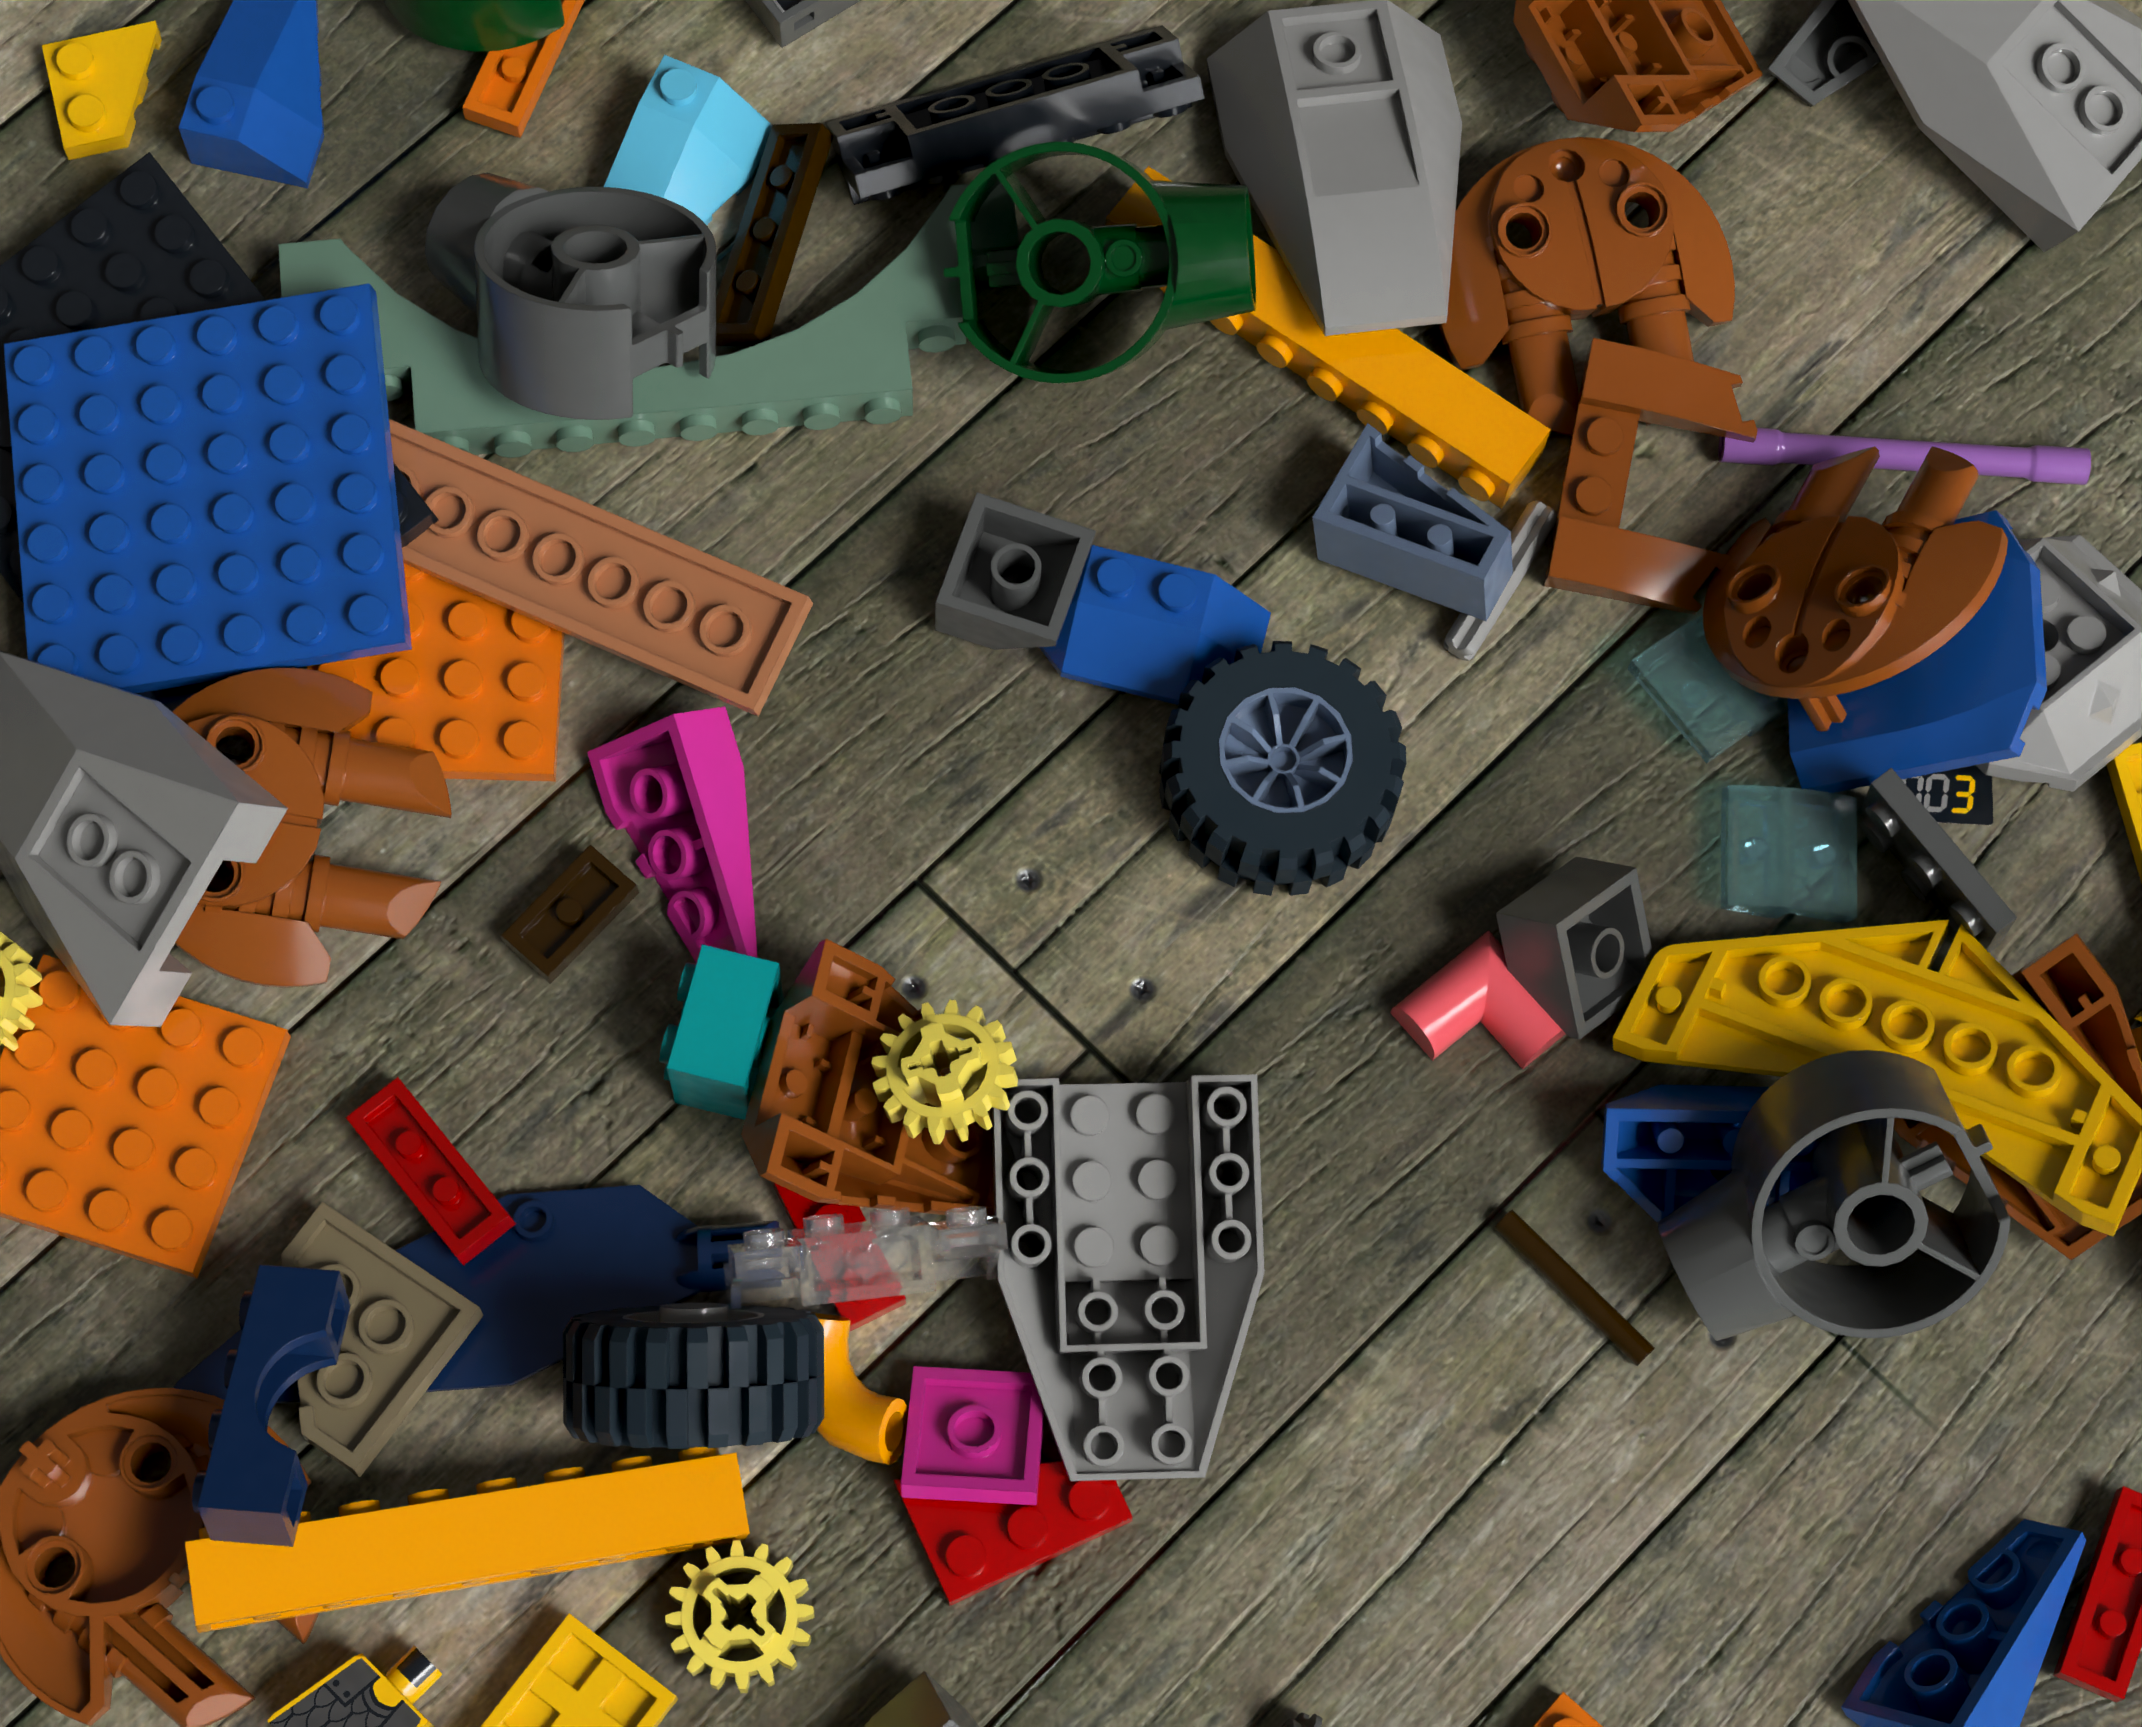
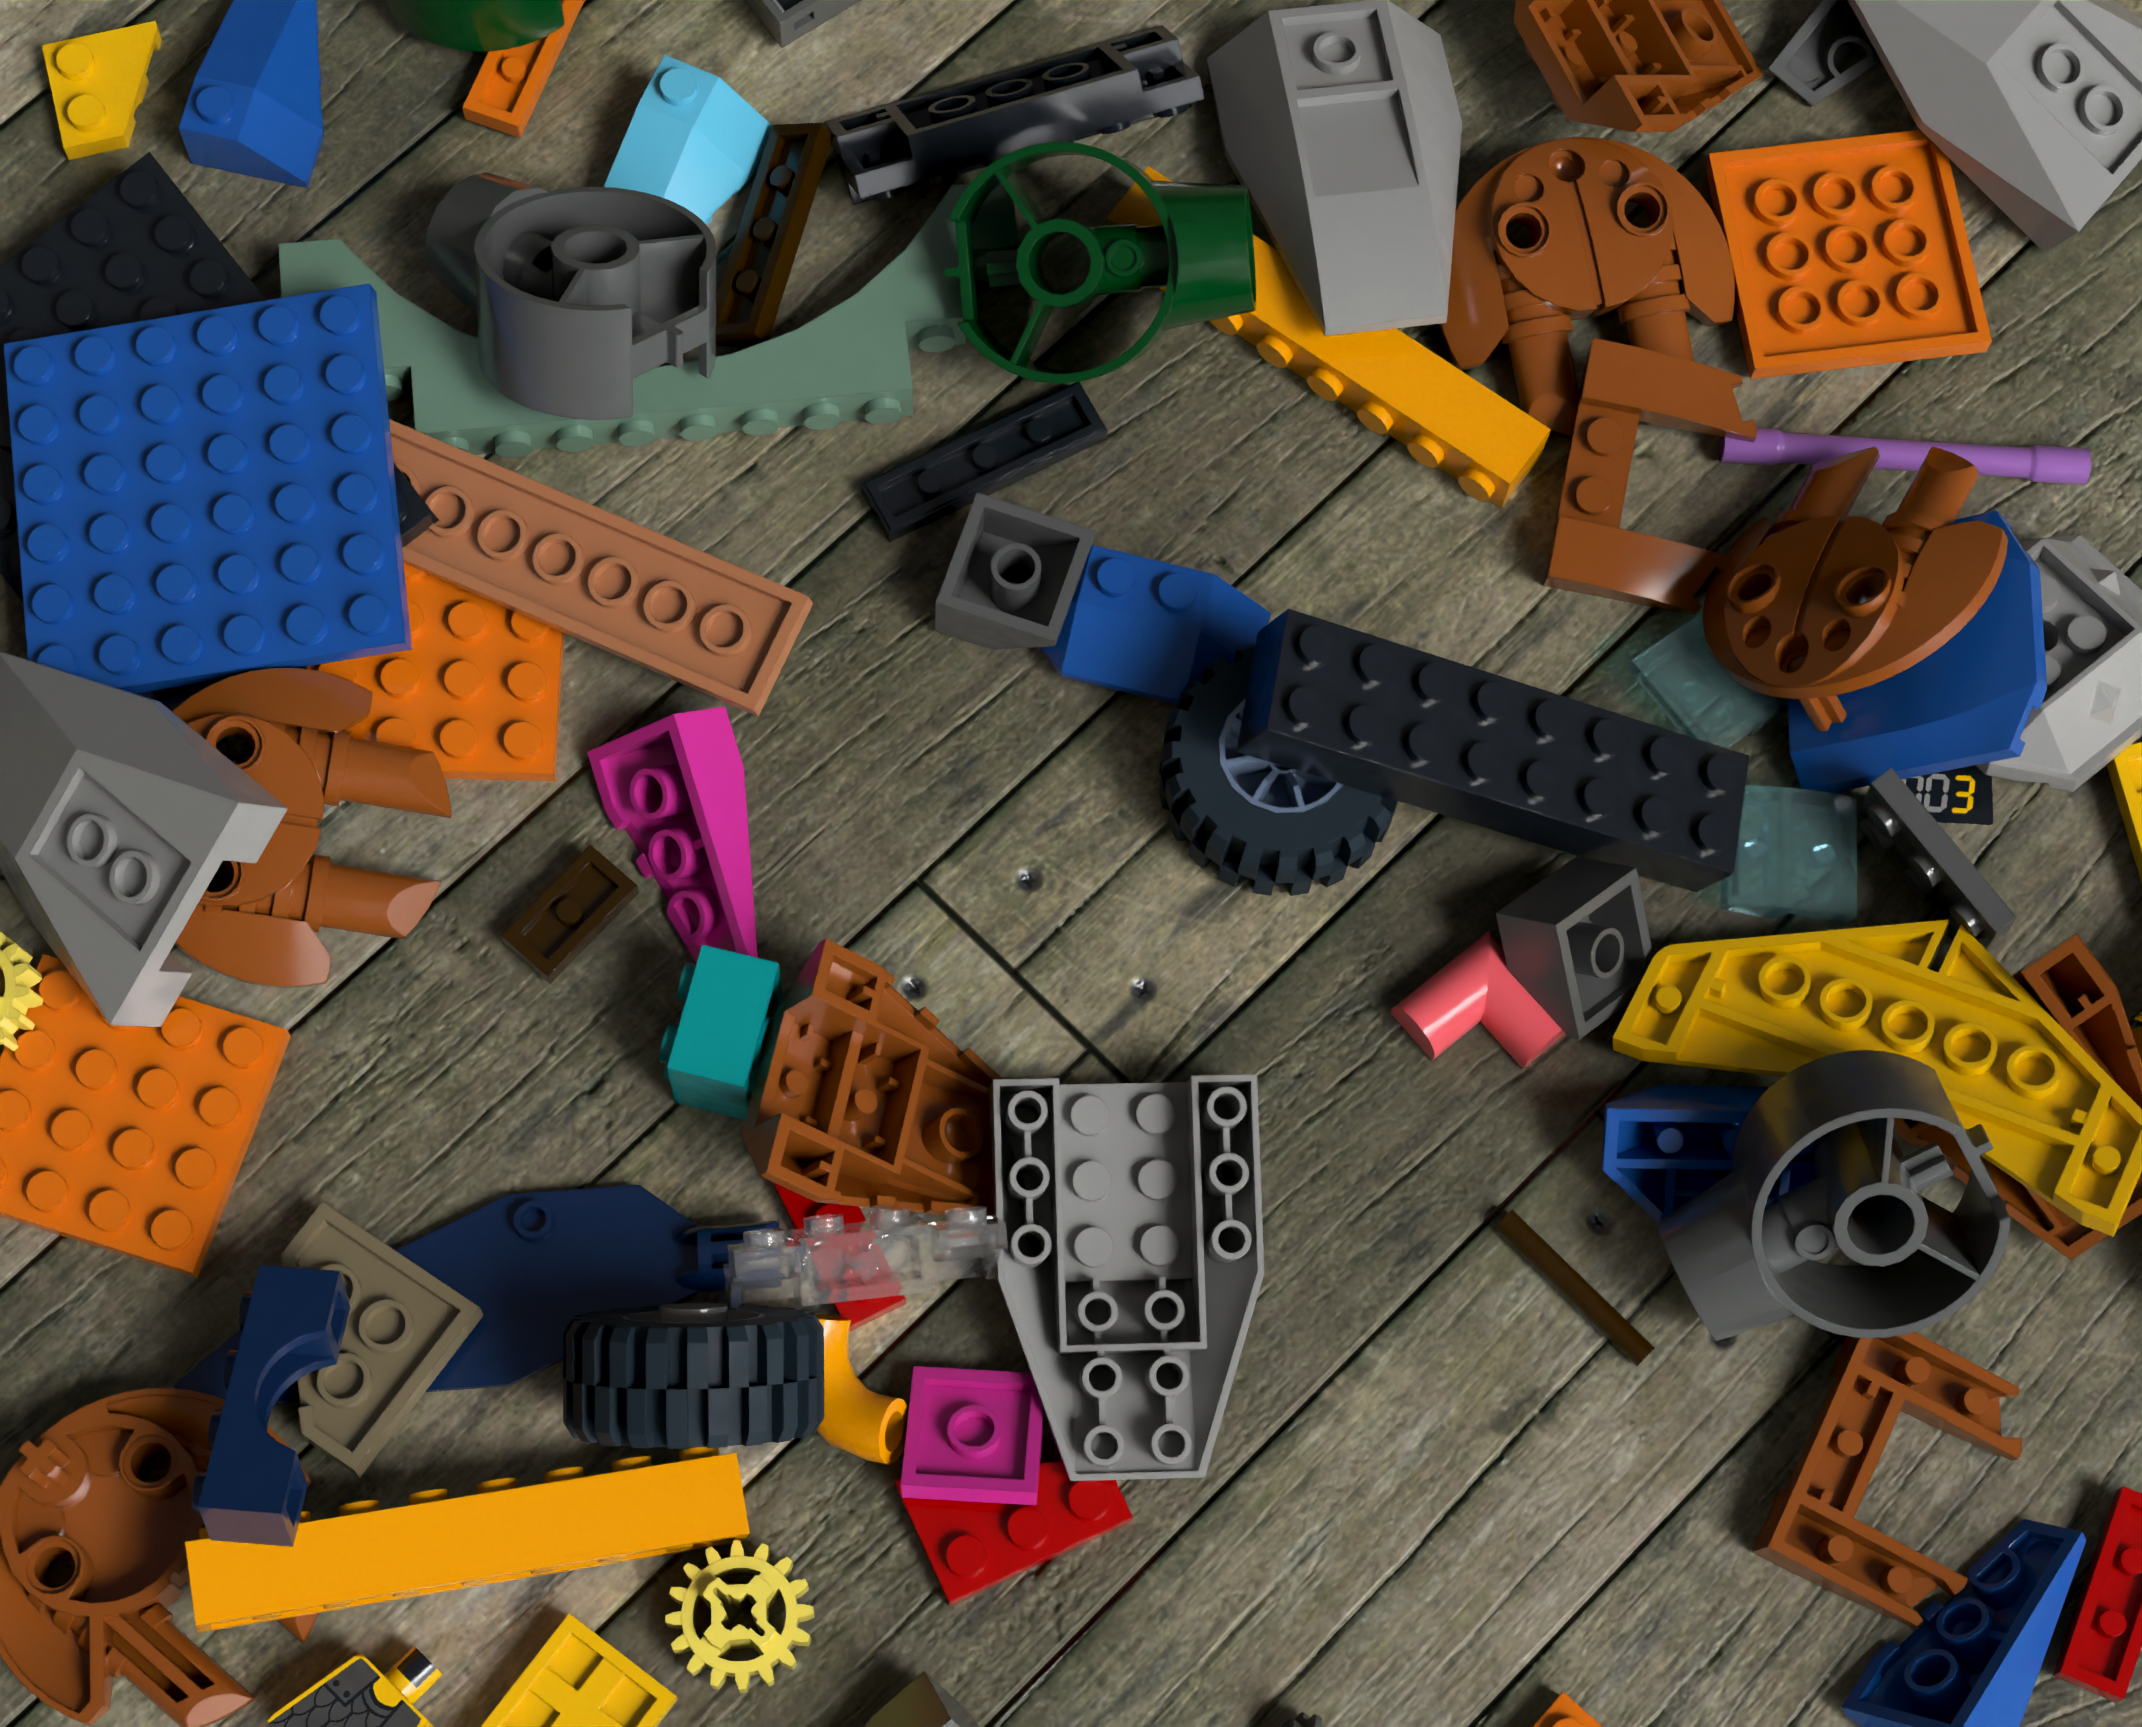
red plate [345,1077,516,1266] -> none
light yellow gear [871,1000,1018,1144] -> none
sand blue wedge [1312,423,1513,621] -> none
light grey axle [1444,500,1558,661] -> none
none -> black tile [861,382,1108,543]
none -> black brick [1236,608,1749,892]
none -> orange plate [1704,130,1992,380]
none -> dark orange wedge [1752,1332,2022,1627]

